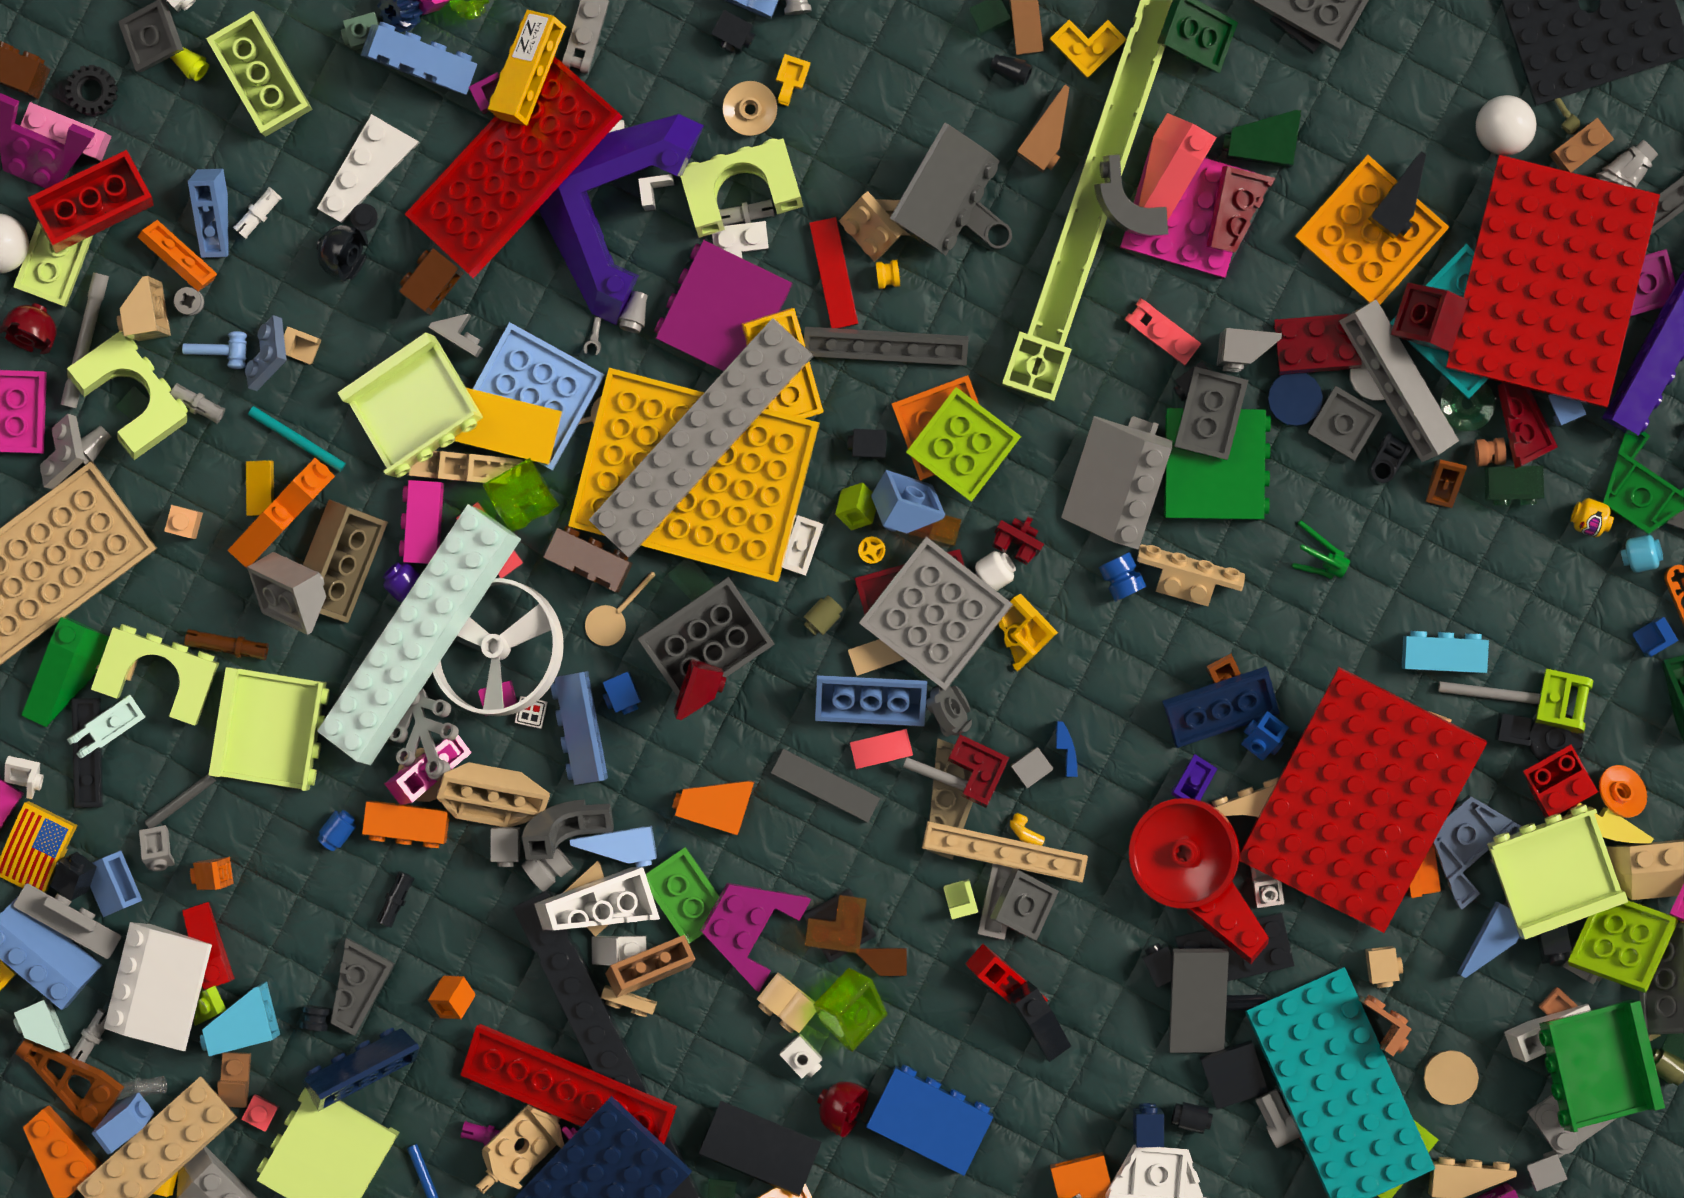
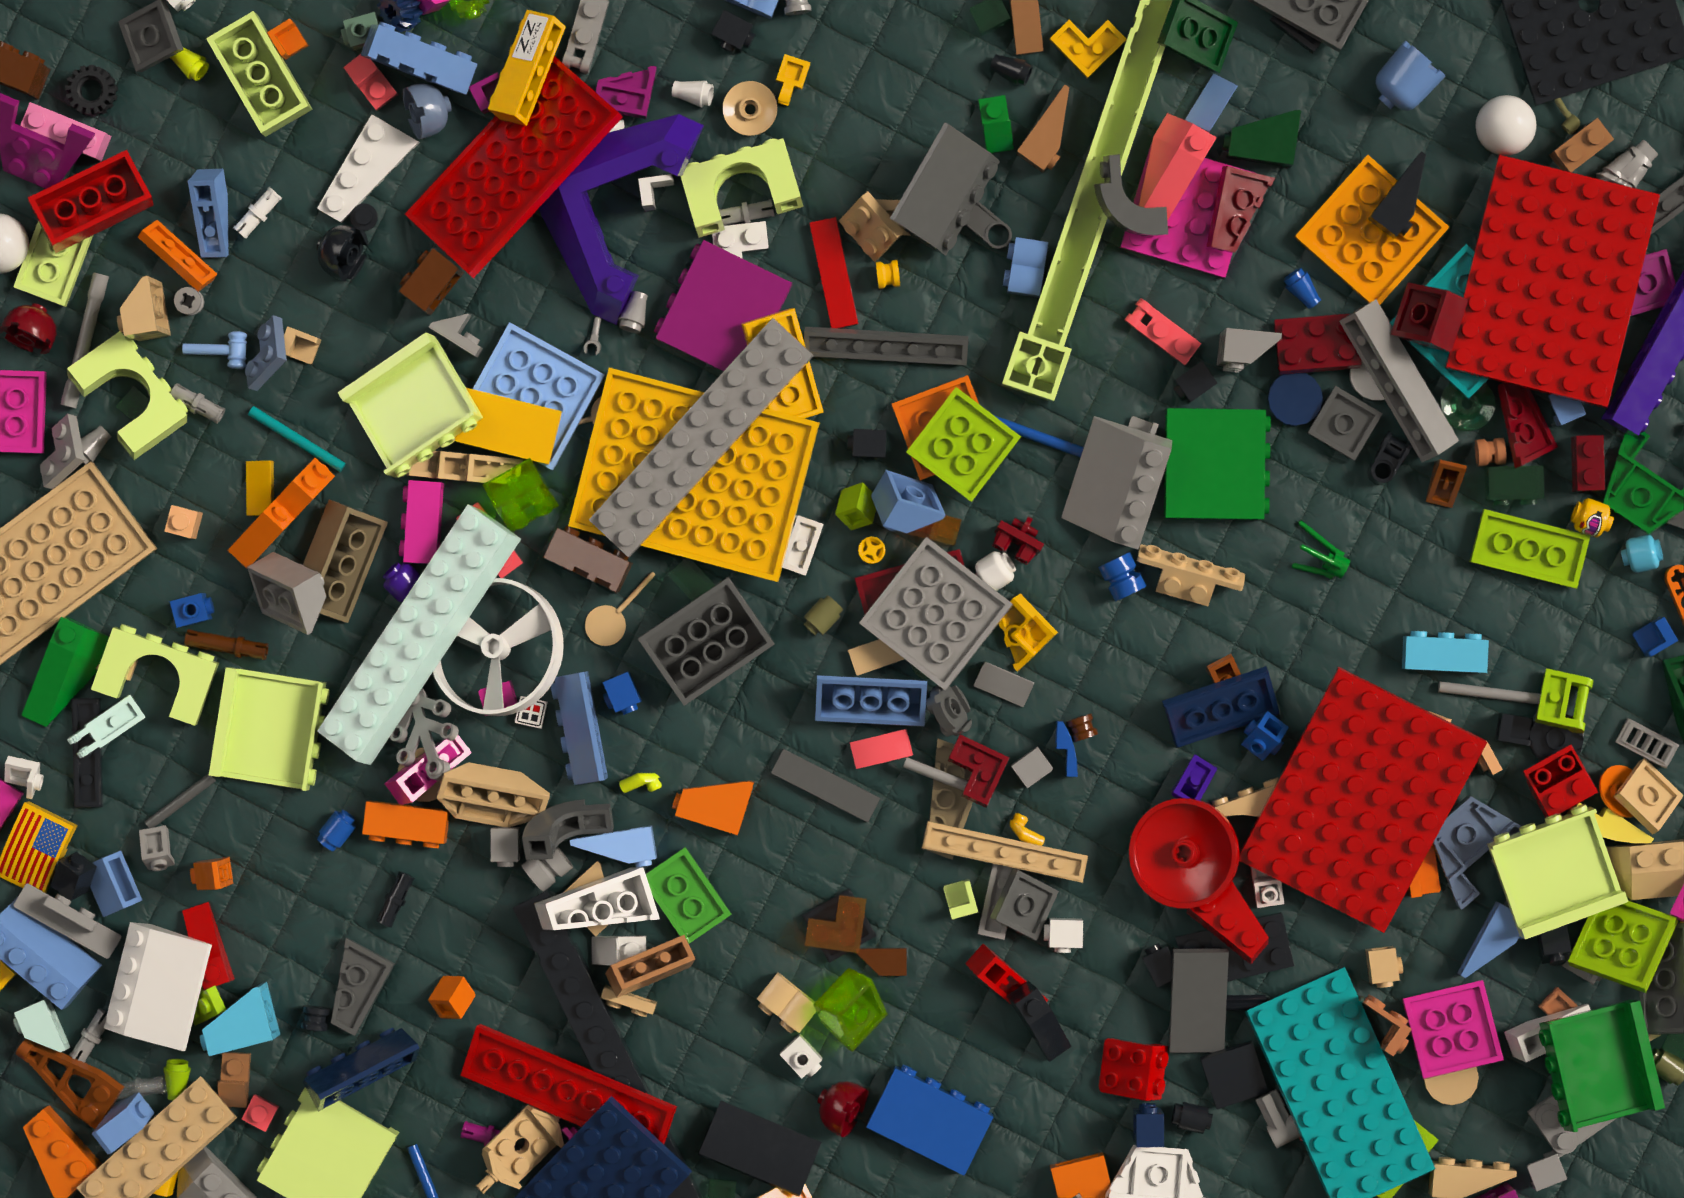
dark red slope [674,659,726,720] -> none
magenta wing [700,883,811,992] -> none
dark grey plate [1174,367,1248,460] -> none
none -> lime cone [163,1059,191,1101]
none -> blue brick [170,593,215,628]
none -> orange panel [267,19,309,60]
none -> coral slope [343,54,398,111]
none -> sand blue cylinder [403,83,451,139]
none -> magenta wing [596,66,657,119]
none -> neon yellow arm [619,773,662,793]
none -> white cone [672,81,714,108]
none -> light grey slope [973,661,1034,707]
none -> green slope [978,95,1014,154]
none -> blue bar [994,415,1084,458]
none -> medium blue brick [1003,237,1048,298]
none -> white brick [1044,918,1083,953]
none -> reddish brown wheel [1066,713,1098,742]
none -> red bracket [1099,1038,1169,1101]
none -> medium blue slope [1185,73,1238,133]
none -> blue cone [1283,267,1321,309]
none -> medium blue cylinder [1376,40,1446,111]
none -> dark pink plate [1402,980,1504,1079]
none -> lime plate [1470,509,1590,589]
none -> light nougat bracket [1477,742,1503,775]
none -> dark red brick [1571,435,1605,492]
none -> tan plate [1614,758,1684,835]
none -> light grey slope [1615,718,1679,769]

